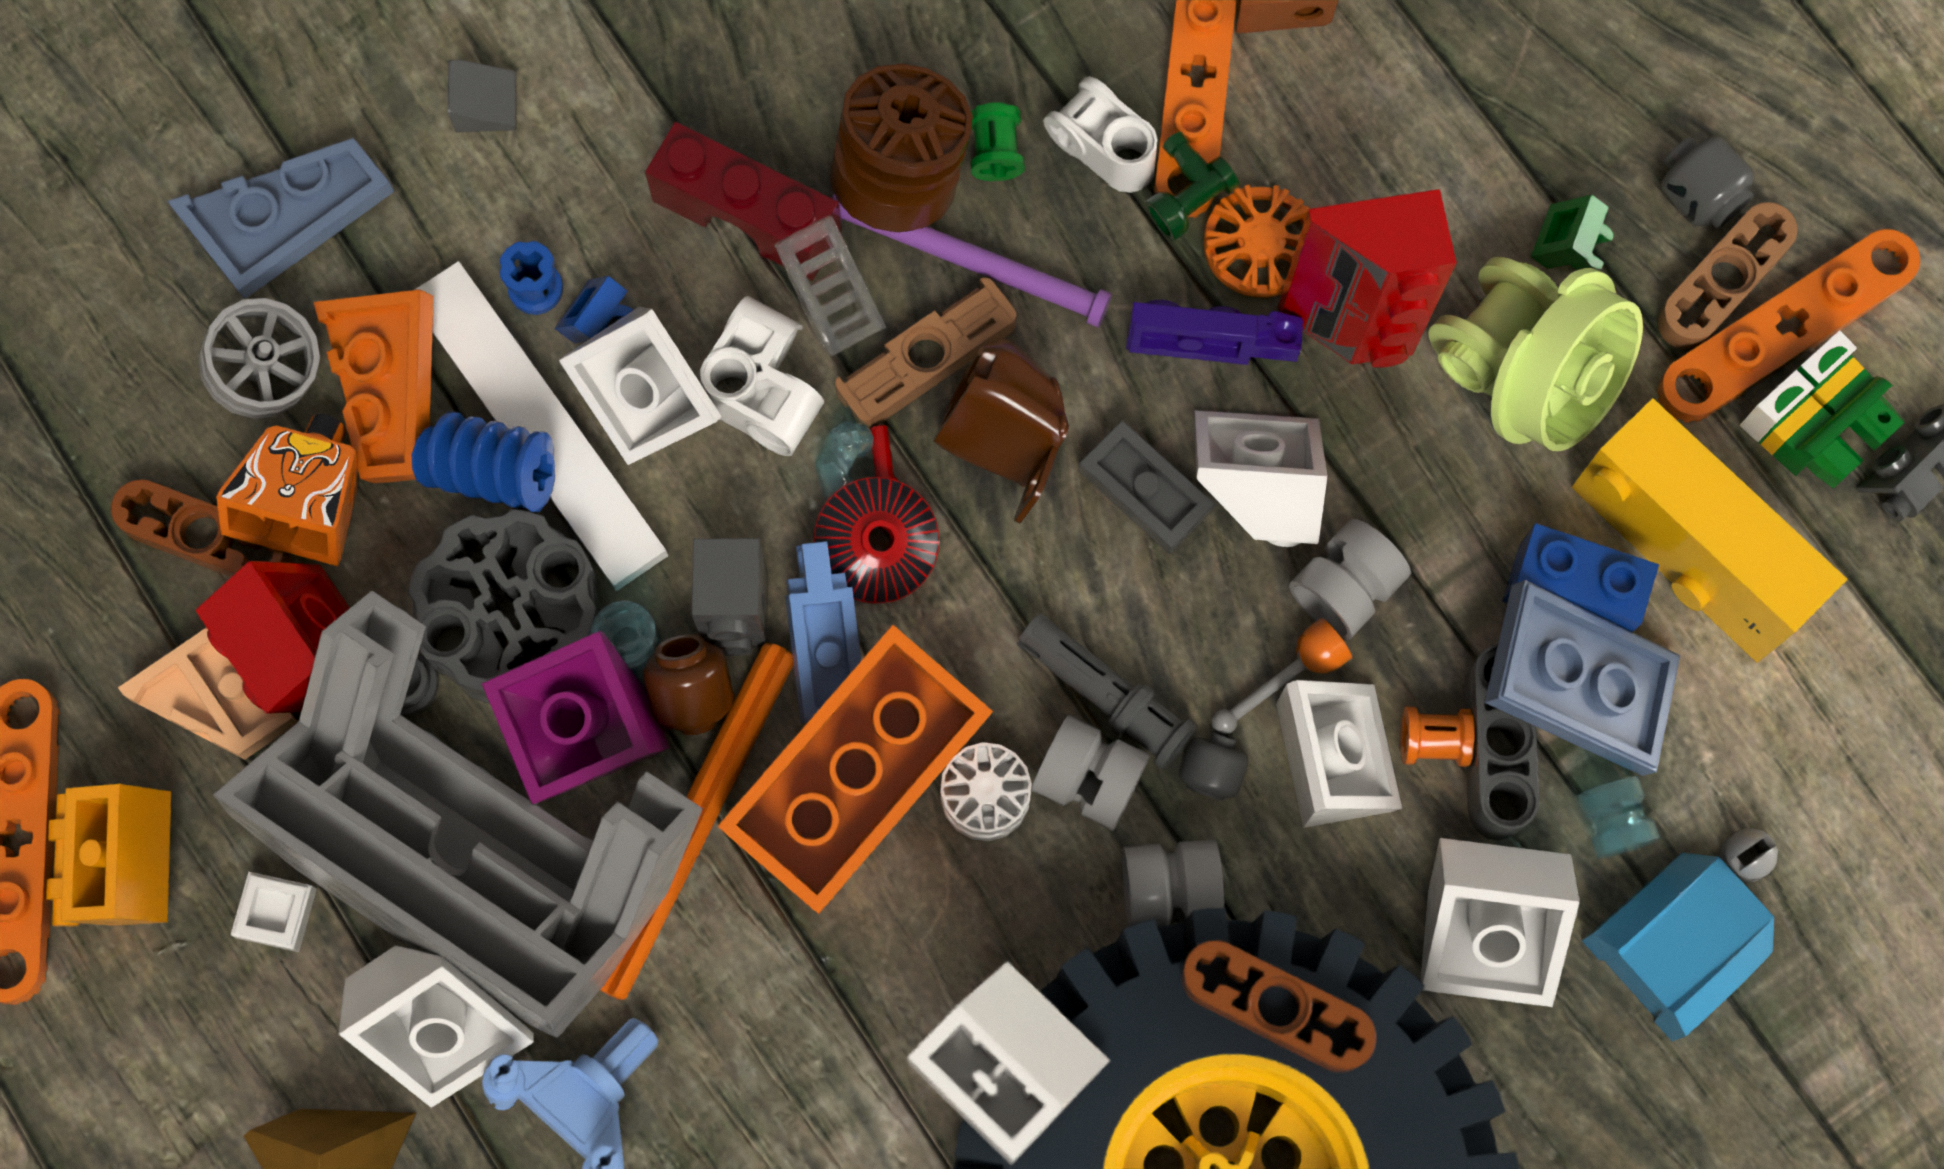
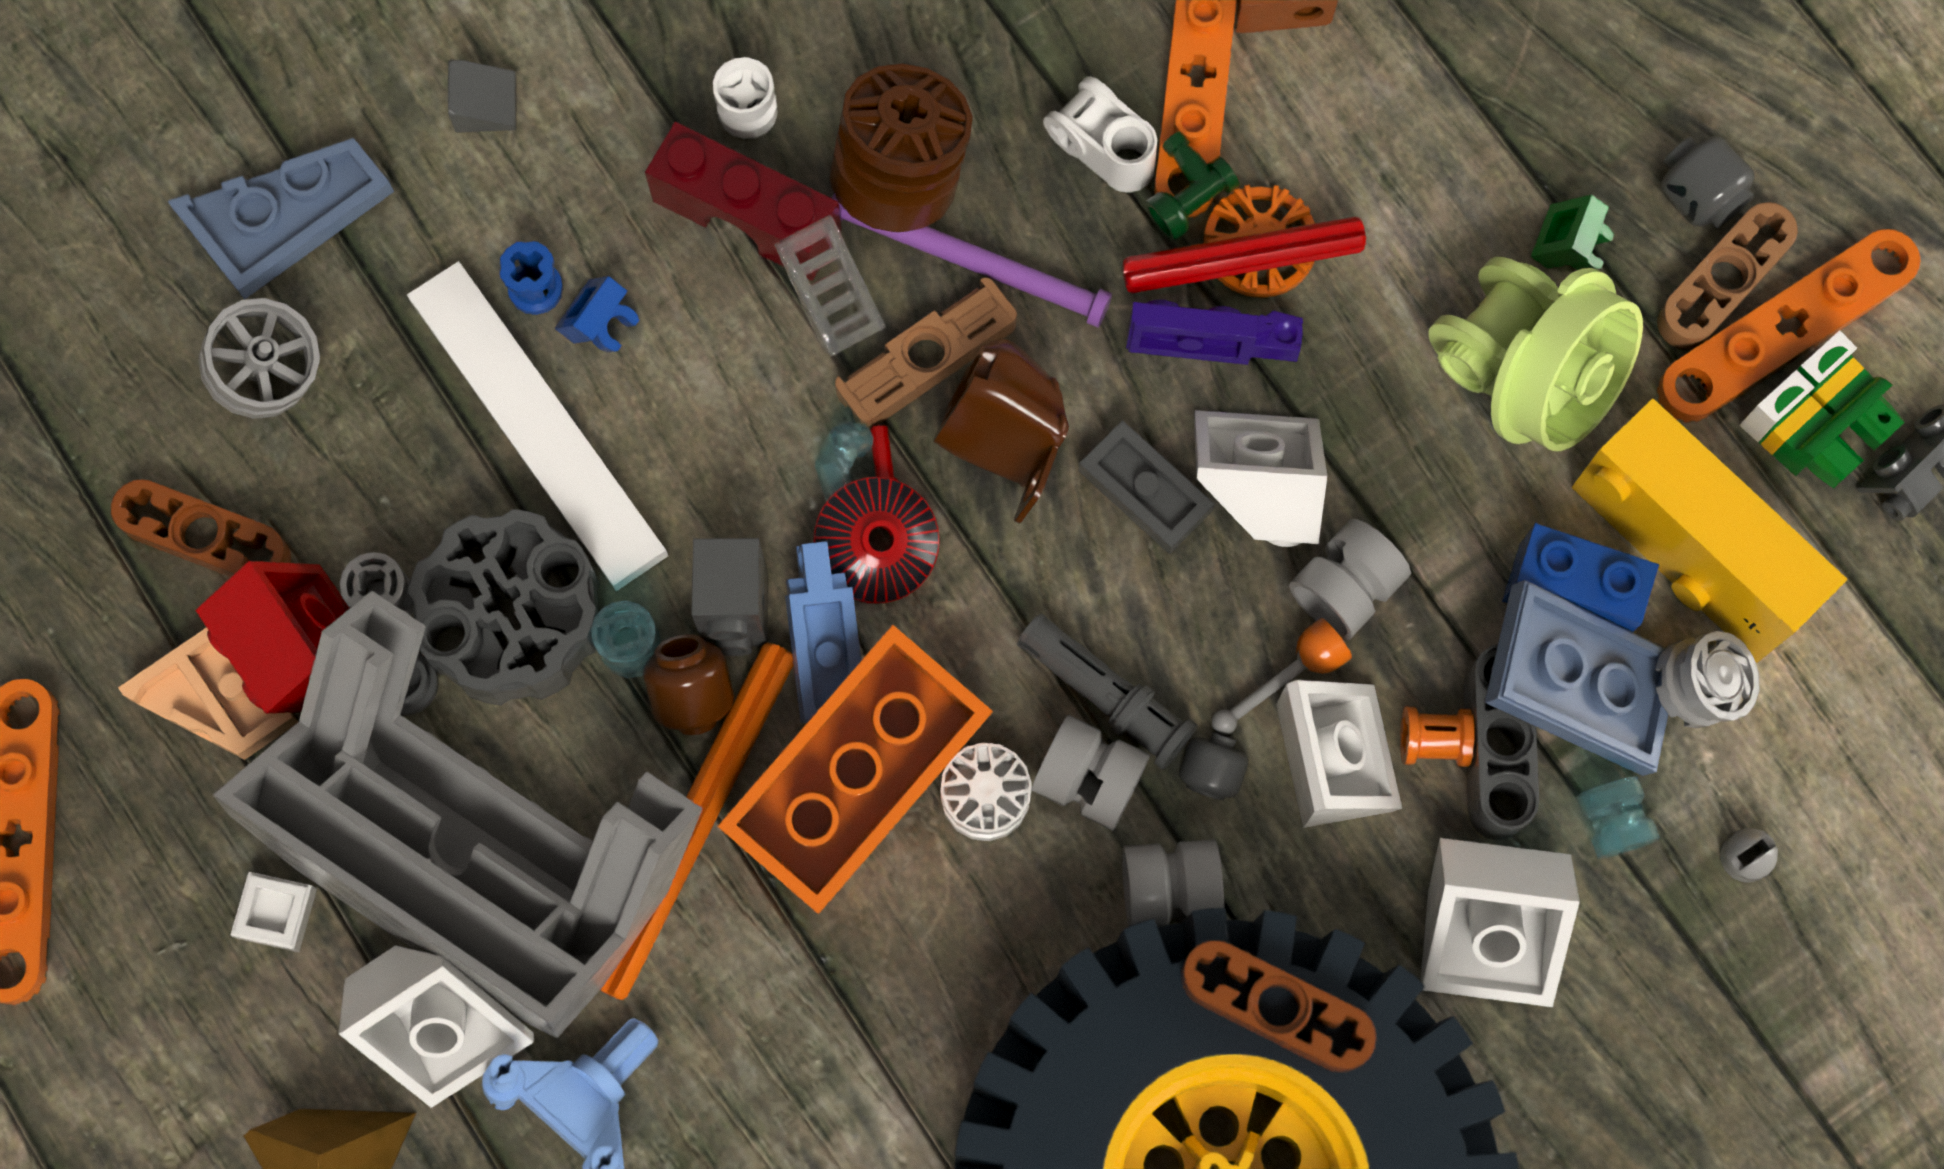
light orange brick [46,784,171,927] -> none
orange torso [216,414,358,566] -> none
orange wing [313,289,434,484] -> none
blue piece [411,412,555,512] -> none
magenta slope [481,631,670,805] -> none
white slope [559,307,722,465] -> none
white piece [700,296,824,456] -> none
white slope [908,962,1110,1165] -> none
green bush [970,102,1025,182] -> none
red slope [1278,189,1457,368] -> none
dark azure slope [1582,853,1774,1042] -> none
none -> light grey wheel [339,552,413,616]
none -> white wheel [713,57,778,139]
none -> red axle [1122,216,1366,293]
none -> light grey wheel [1655,631,1759,729]

